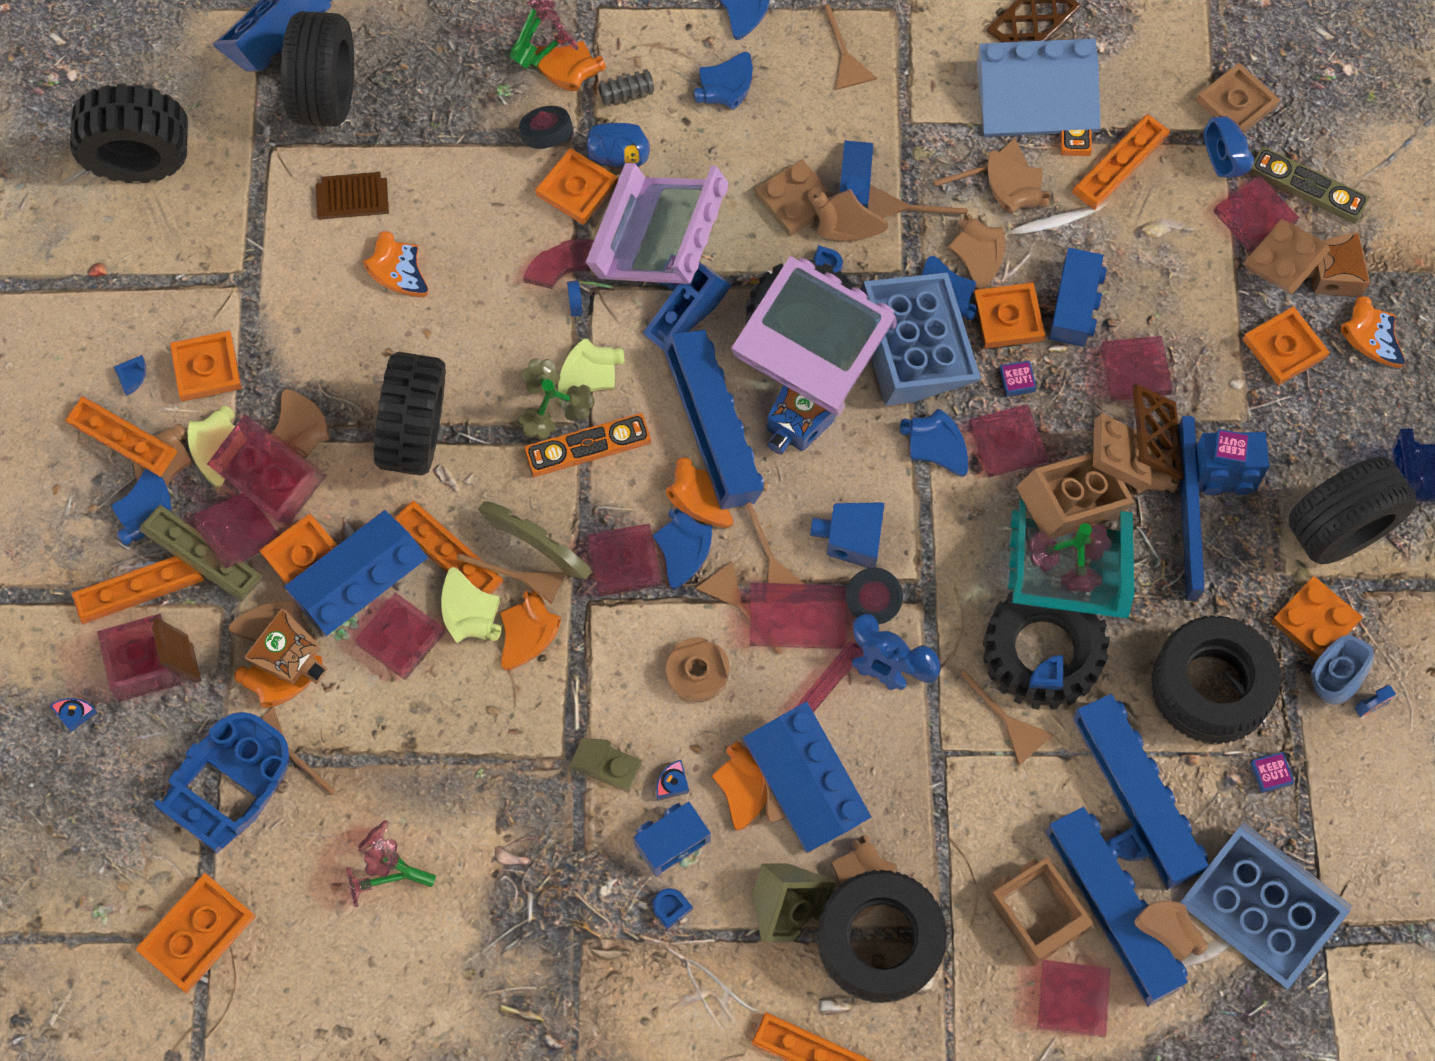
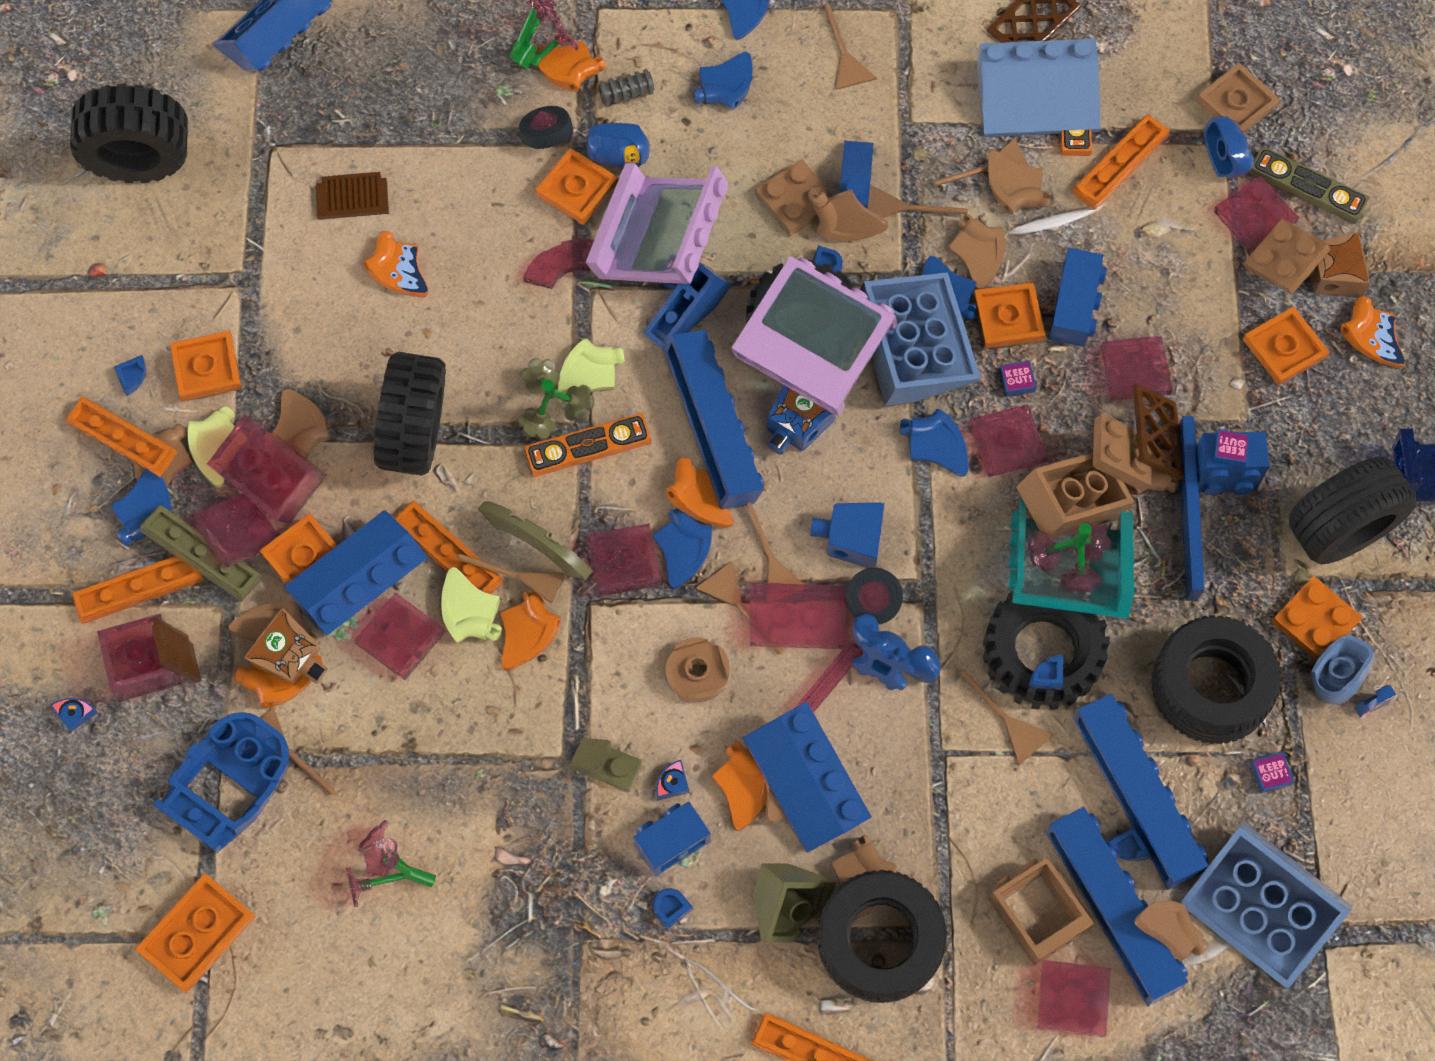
black tyre [281,11,354,127] -> none
blue tile [567,280,583,317] -> none

